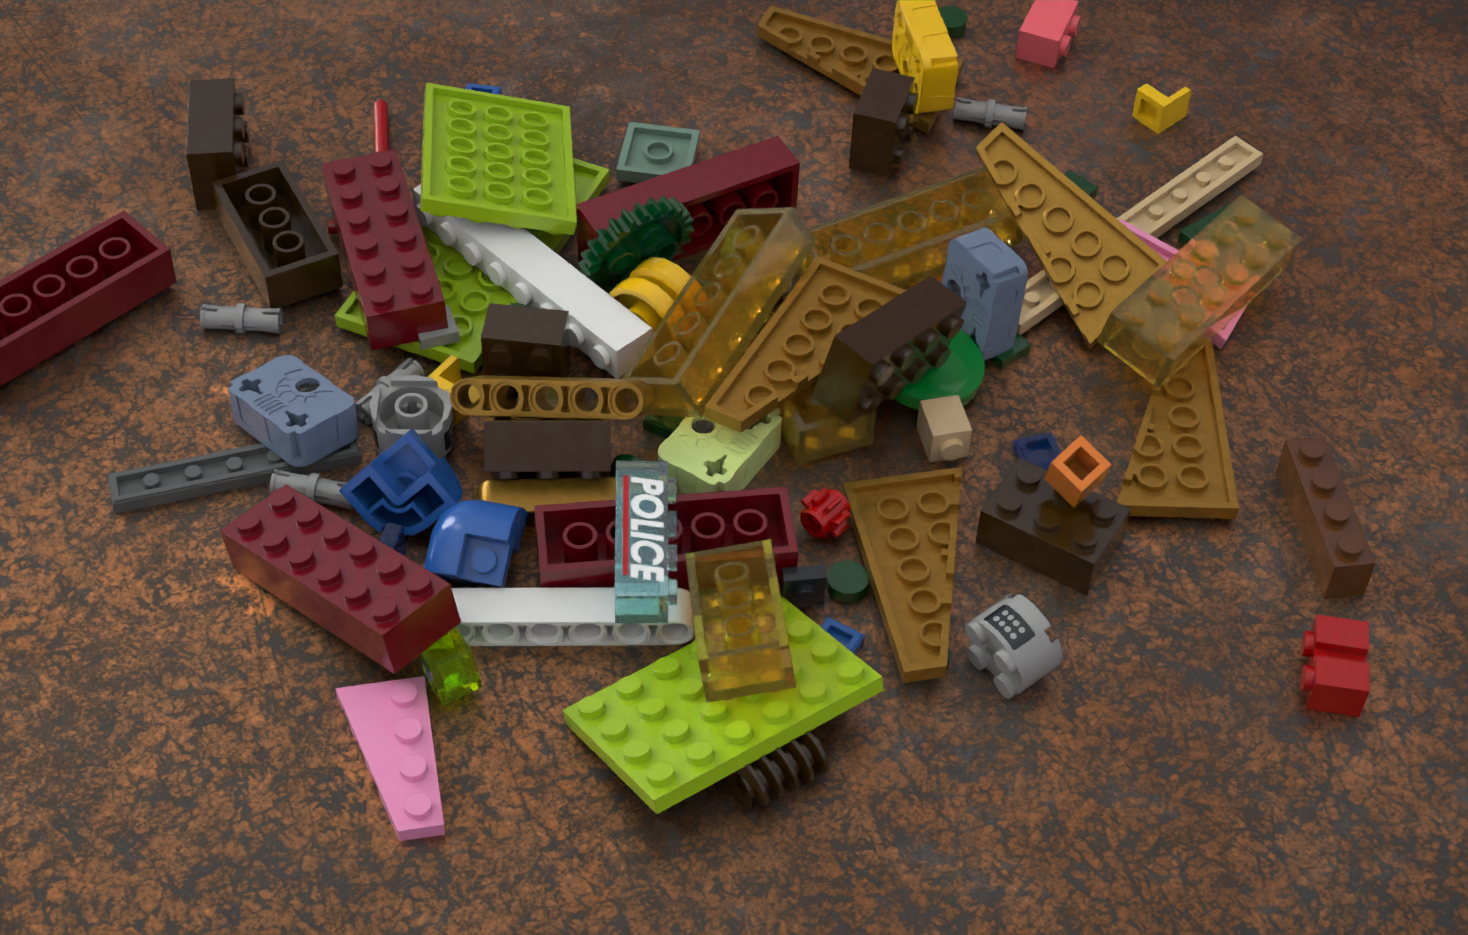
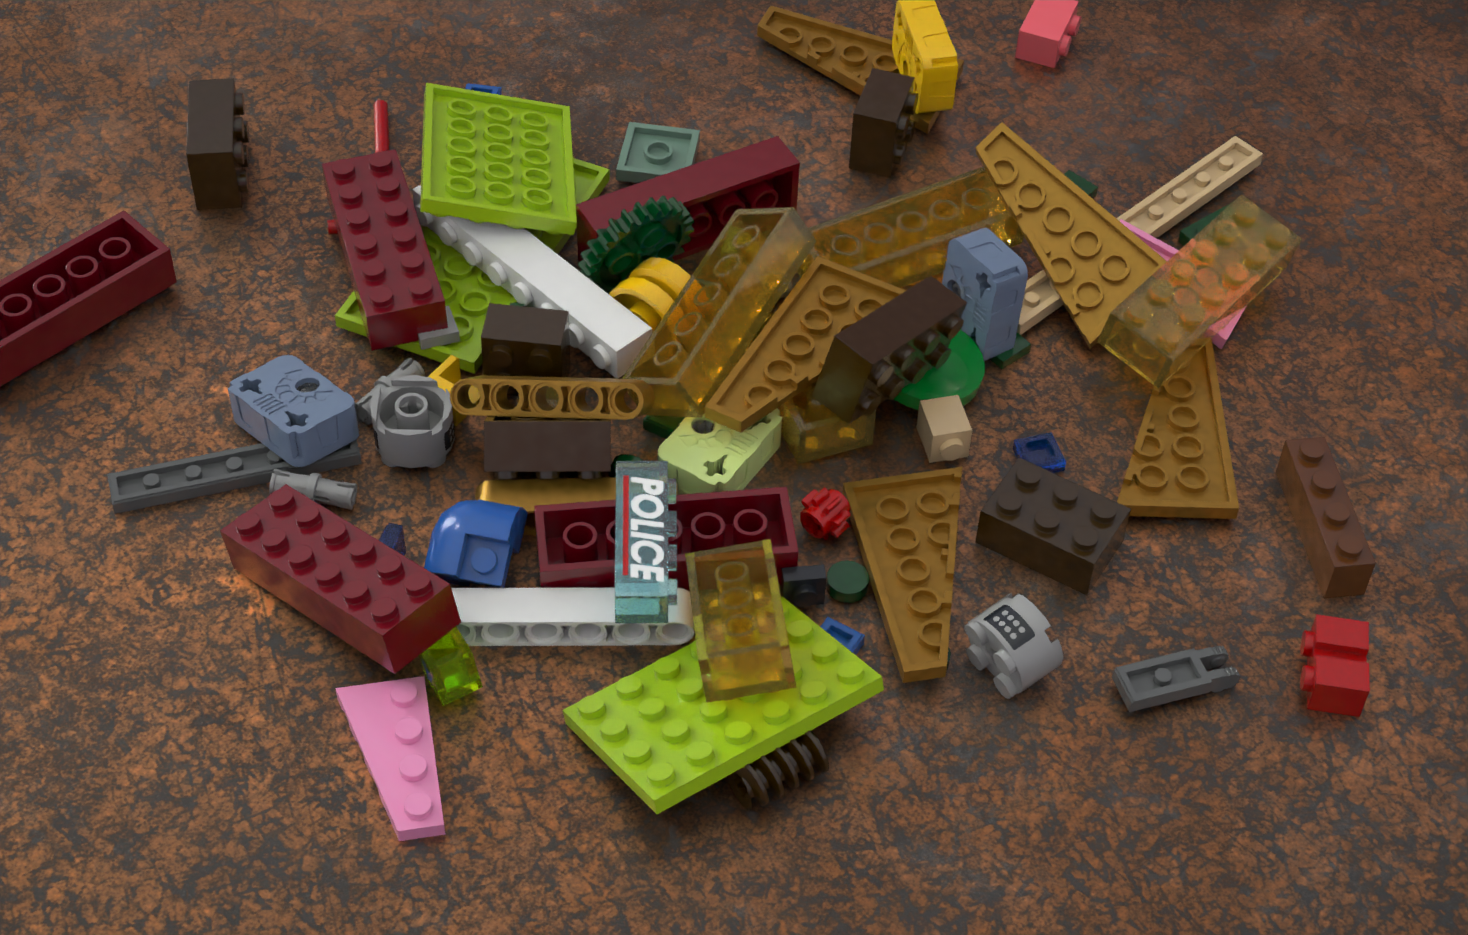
light grey pin [200,303,283,334] -> none
dark brown brick [211,160,343,309] -> none
blue brick [339,428,463,536] -> none
dark green tile [938,6,967,37] -> none
light grey pin [953,97,1027,130] -> none
orange brick [1044,435,1112,508] -> none
yellow panel [1132,83,1192,134] -> none
none -> dark grey hinge [1112,645,1241,712]

